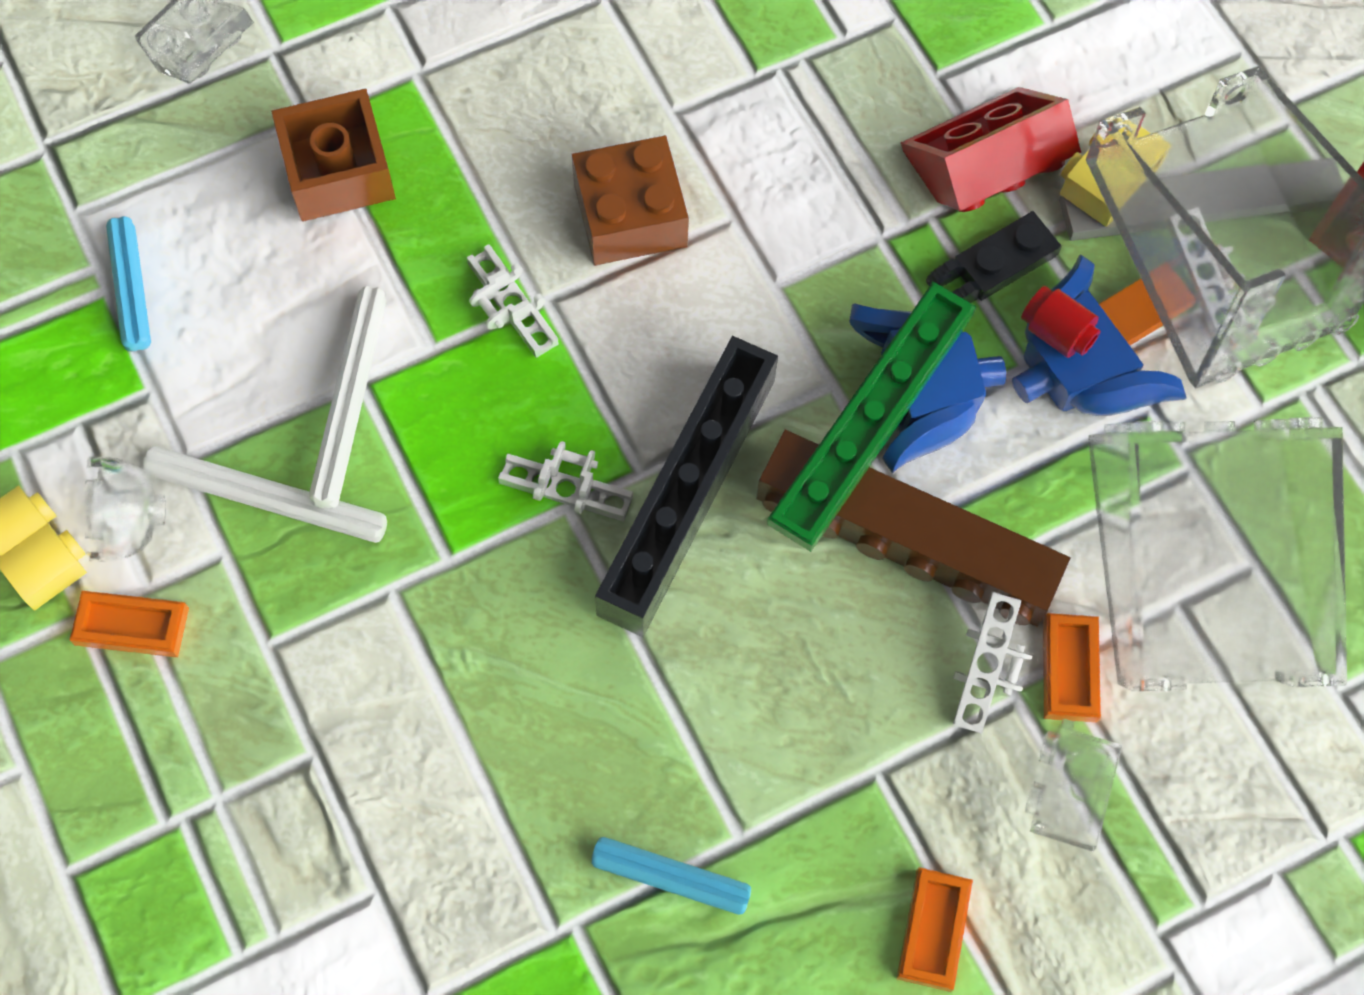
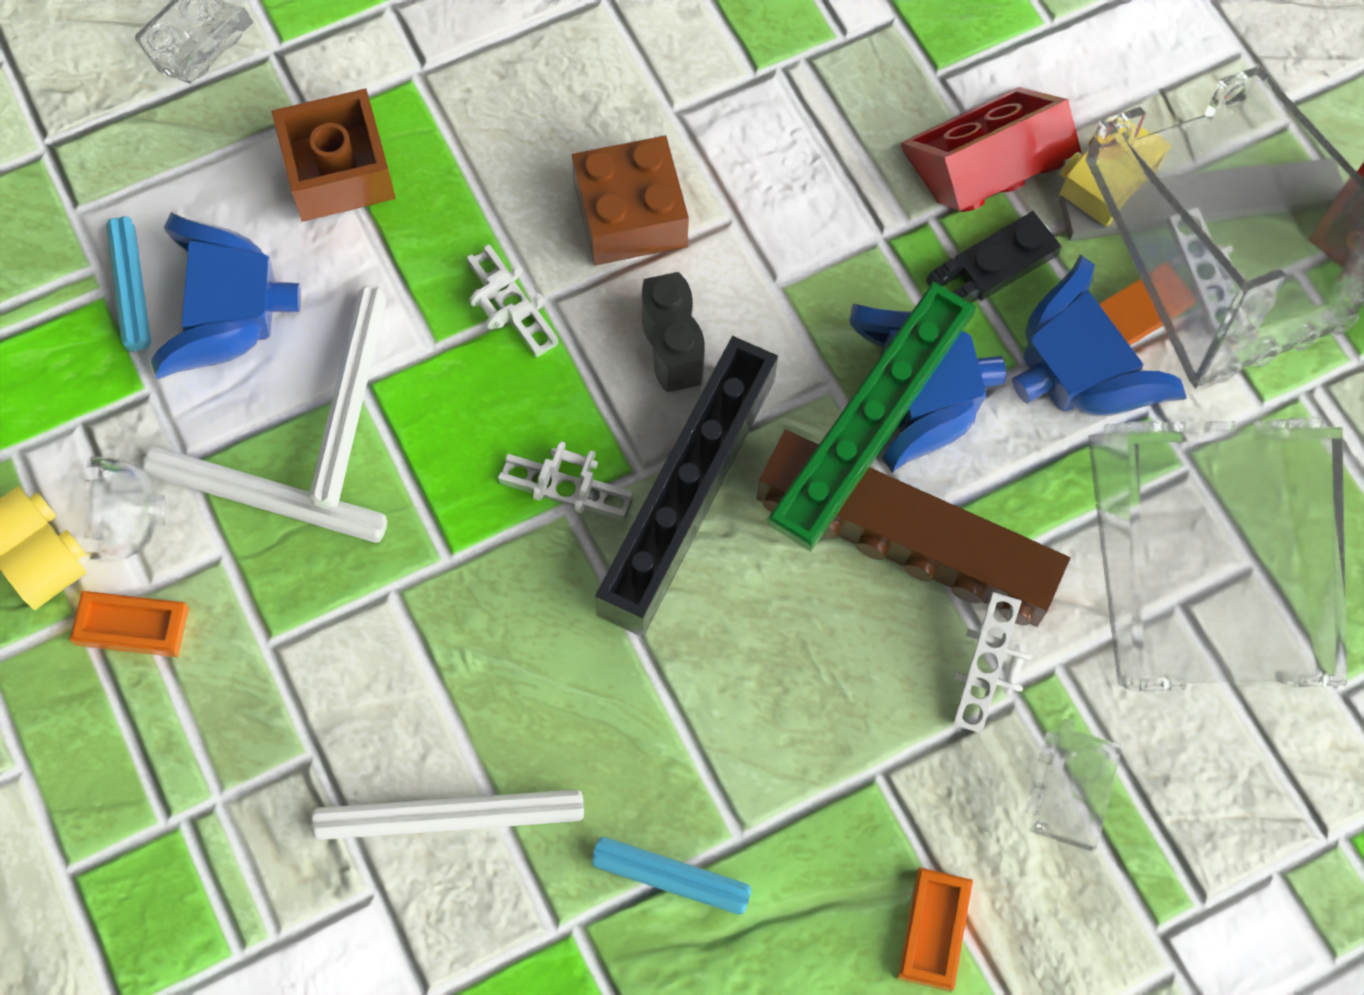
red brick [1021,286,1101,358] -> none
orange tile [1043,613,1101,723] -> none
none -> blue torso [151,212,301,379]
none -> white axle [312,789,584,840]
none -> pearl dark grey brick [642,272,705,392]

